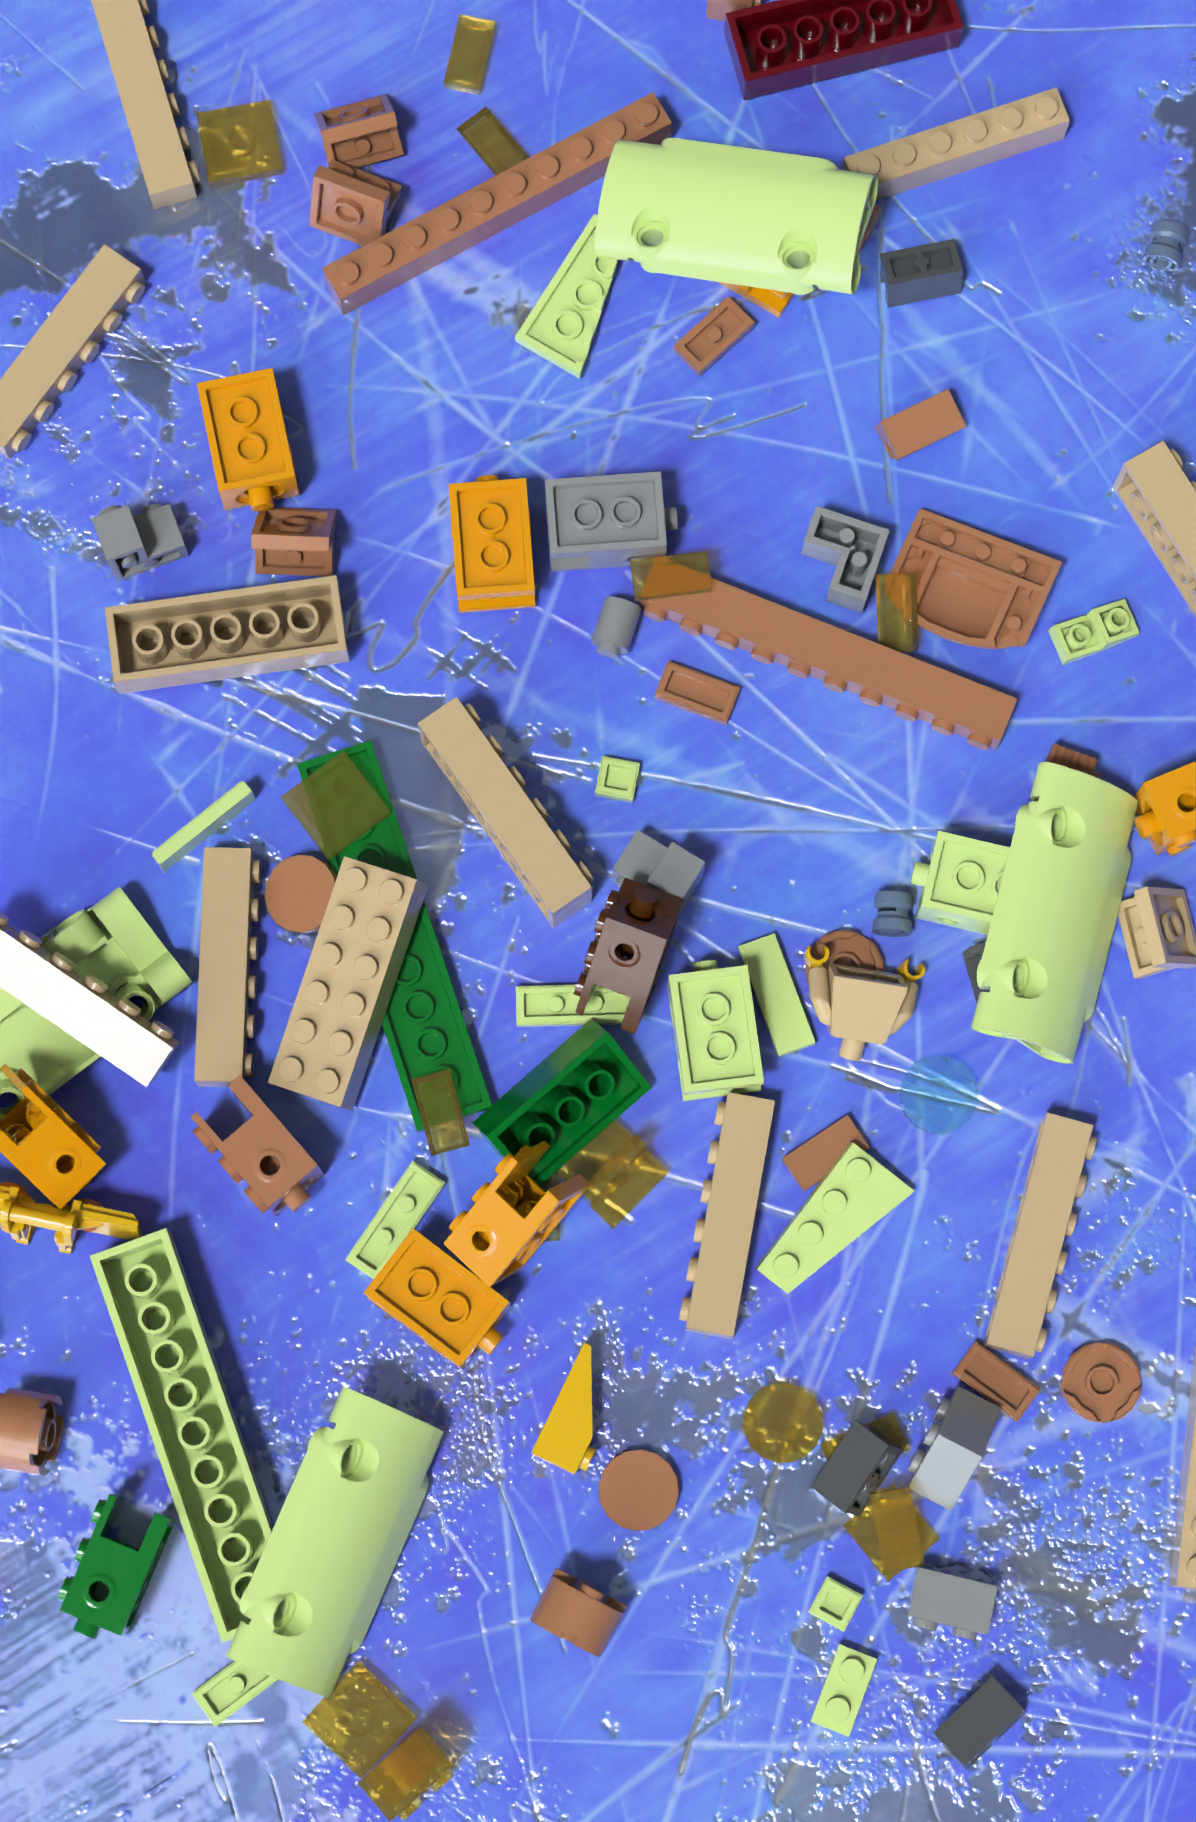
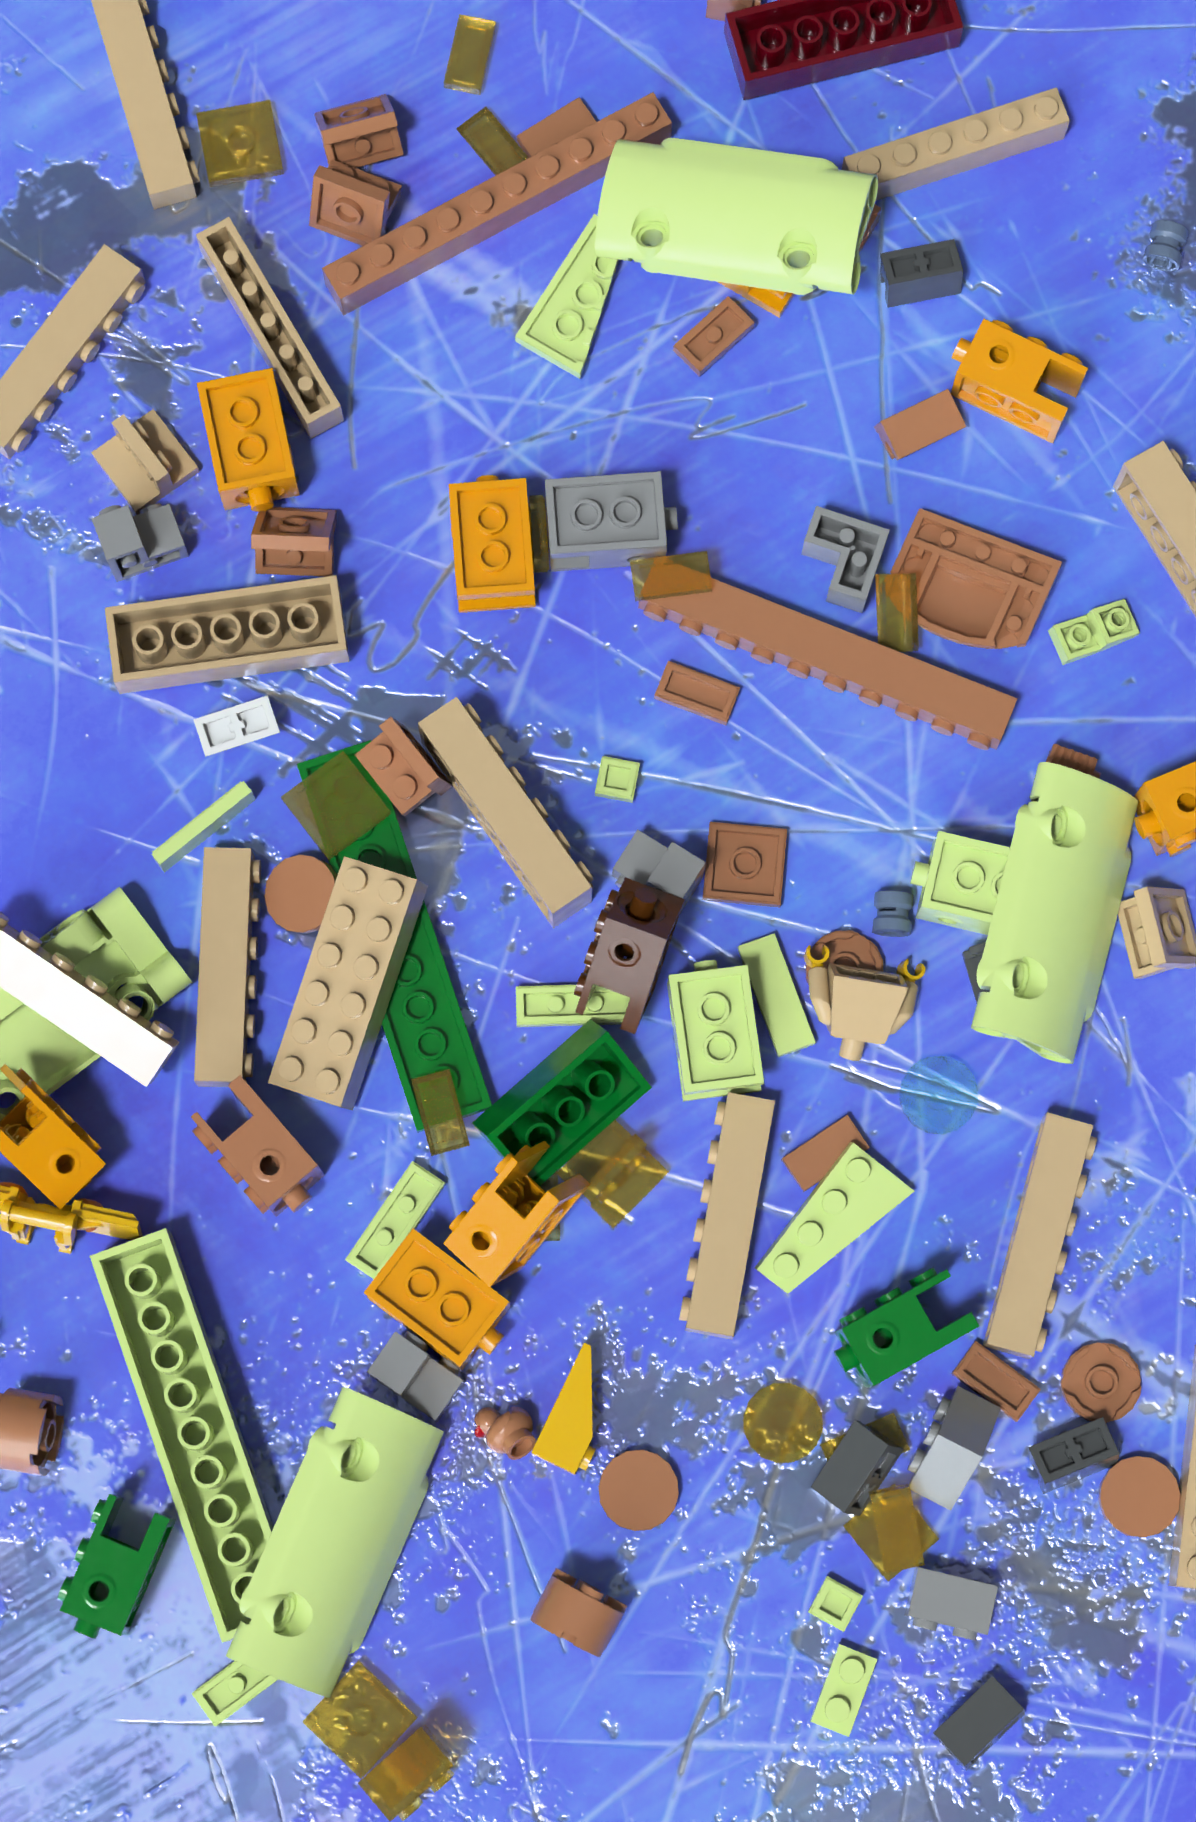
light grey brick [591,596,641,658] -> none
none -> tan bracket [91,409,199,515]
none -> white hinge [193,695,280,757]
none -> tan brick [196,217,344,439]
none -> nougat bracket [355,716,453,817]
none -> light grey brick [367,1331,465,1422]
none -> nougat animal [474,1406,536,1460]
none -> nougat tile [517,97,597,158]
none -> clear yellow tile [529,495,550,573]
none -> nougat tile [702,822,787,908]
none -> green torso [833,1267,979,1388]
none -> light orange torso [951,319,1088,444]
none -> dark grey hinge [1028,1417,1120,1494]
none -> nougat tile [1098,1456,1181,1538]

